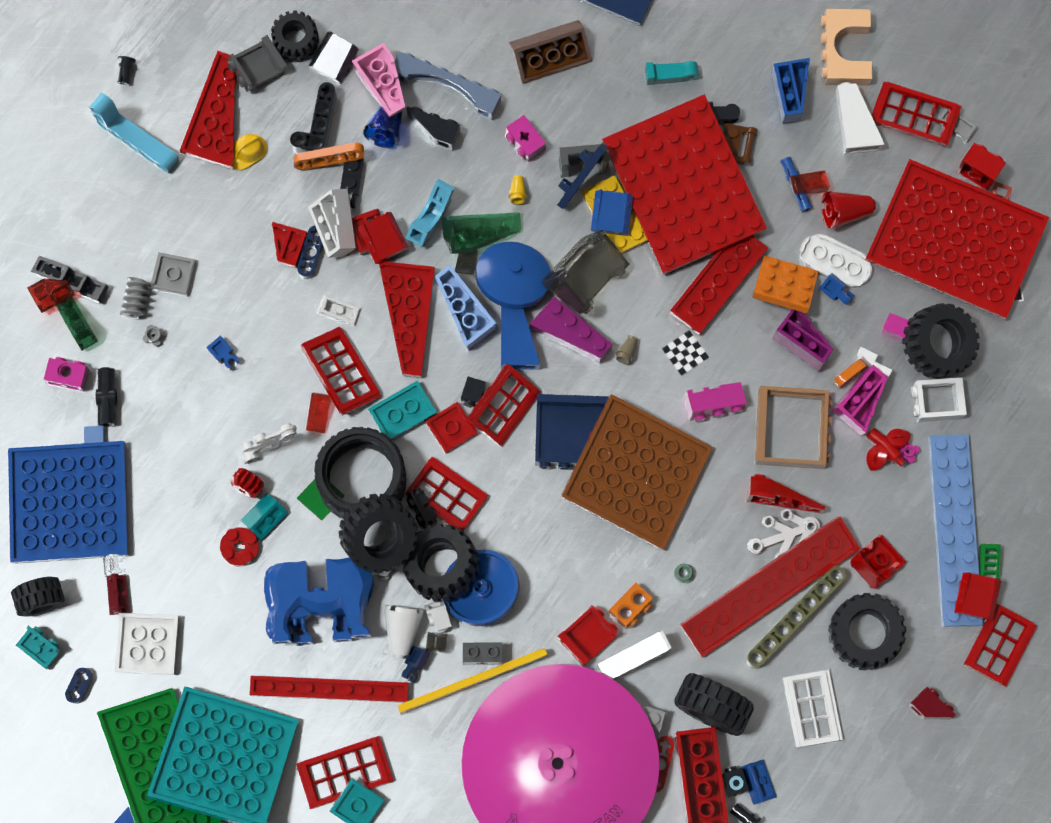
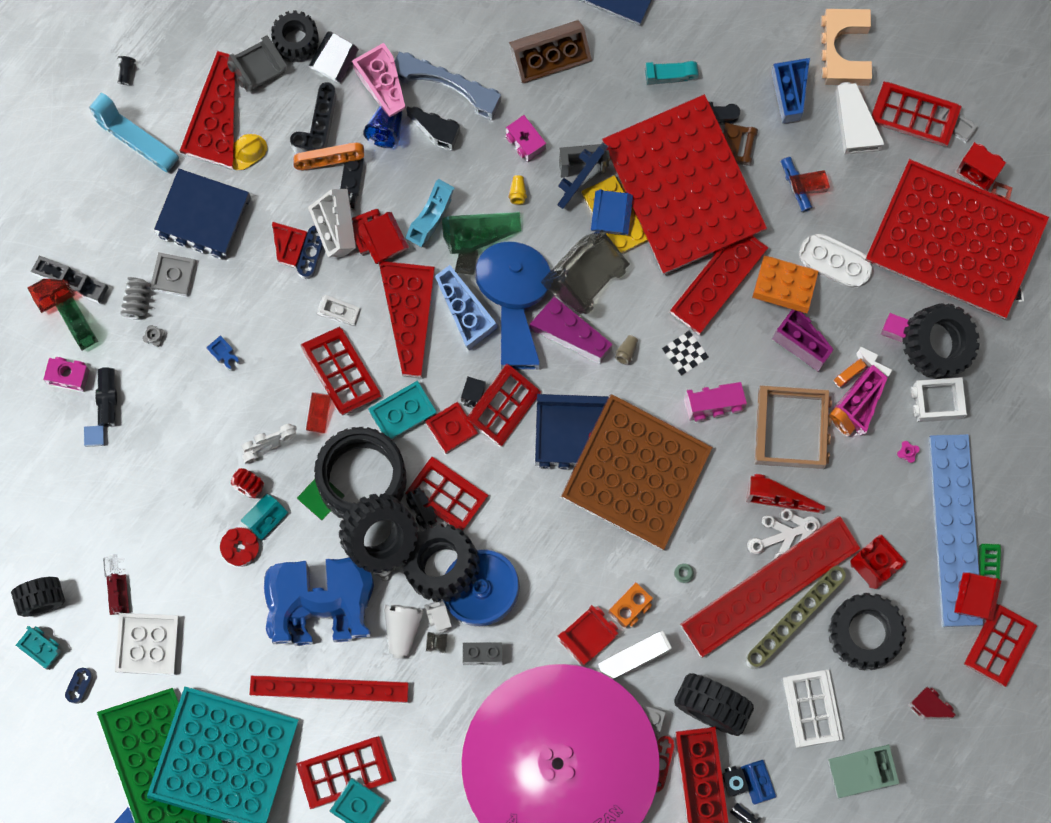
blue plate [8,441,129,564] -> none
yellow tile [397,648,547,715] -> none
dark blue plate [401,646,430,683] -> none
blue plate [819,273,854,305] -> none
red cone [821,191,876,229] -> none
red plant [866,428,911,471] -> none
none -> dark blue panel [154,168,251,259]
none -> sand green slope [828,744,899,798]
none -> orange beam [829,407,856,436]

